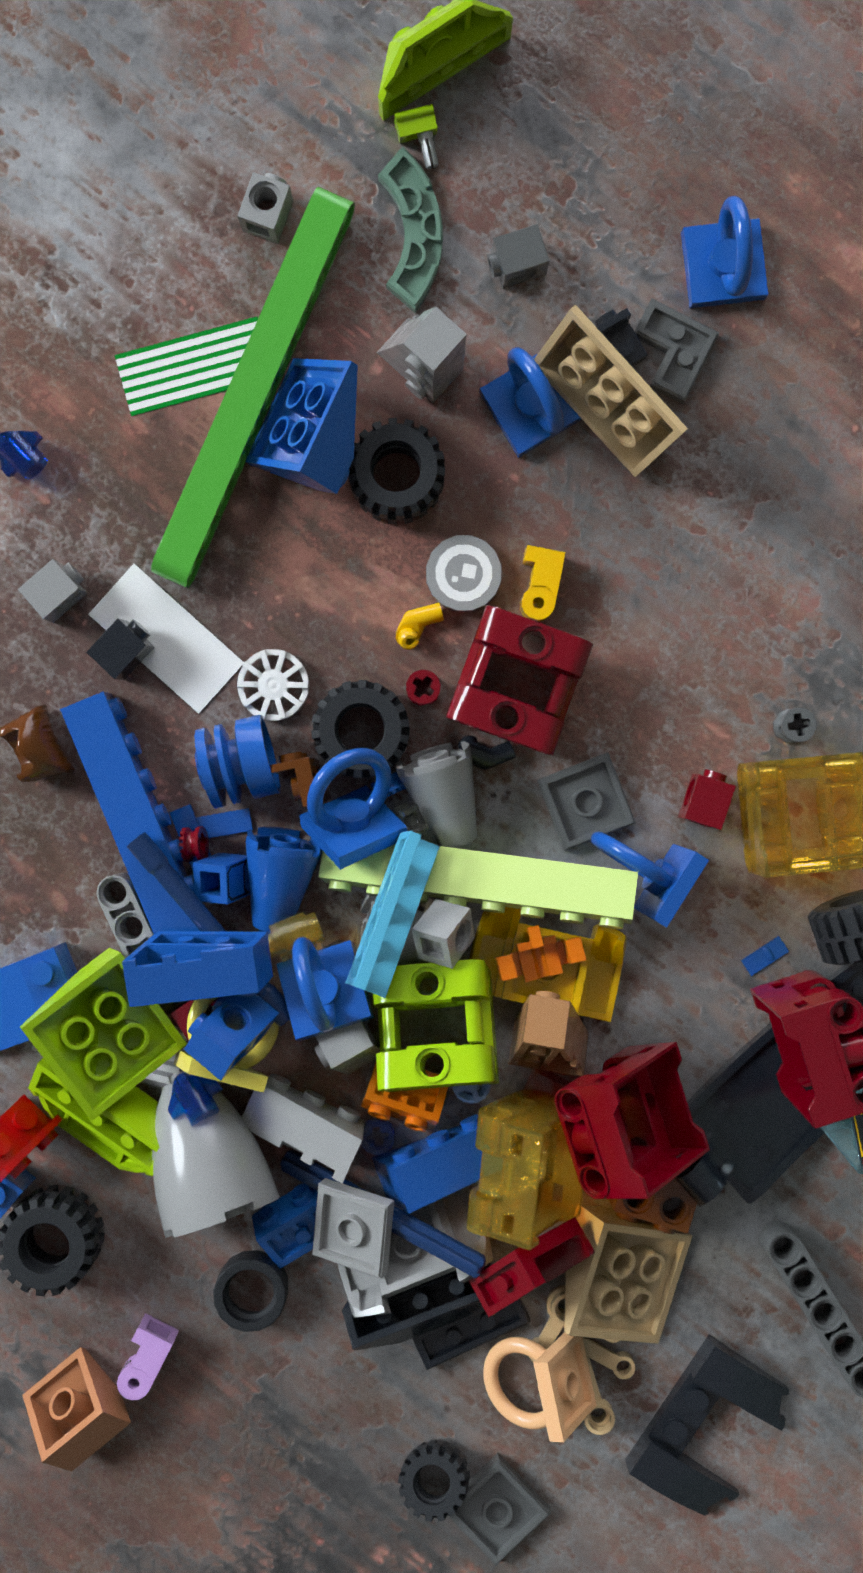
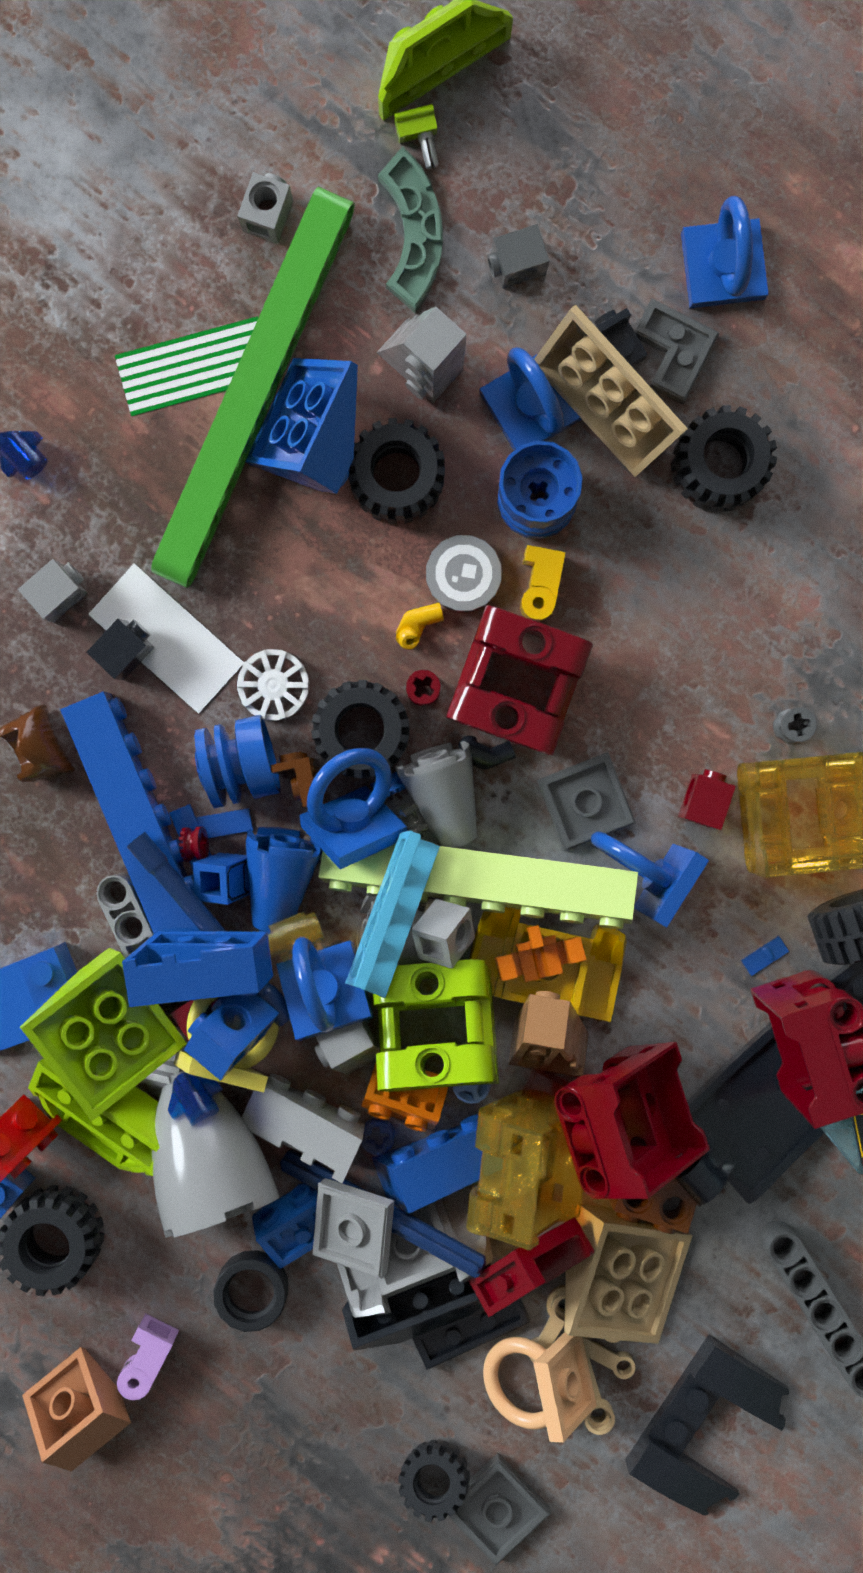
none -> blue wheel [497,441,583,539]
none -> black tyre [671,405,777,512]

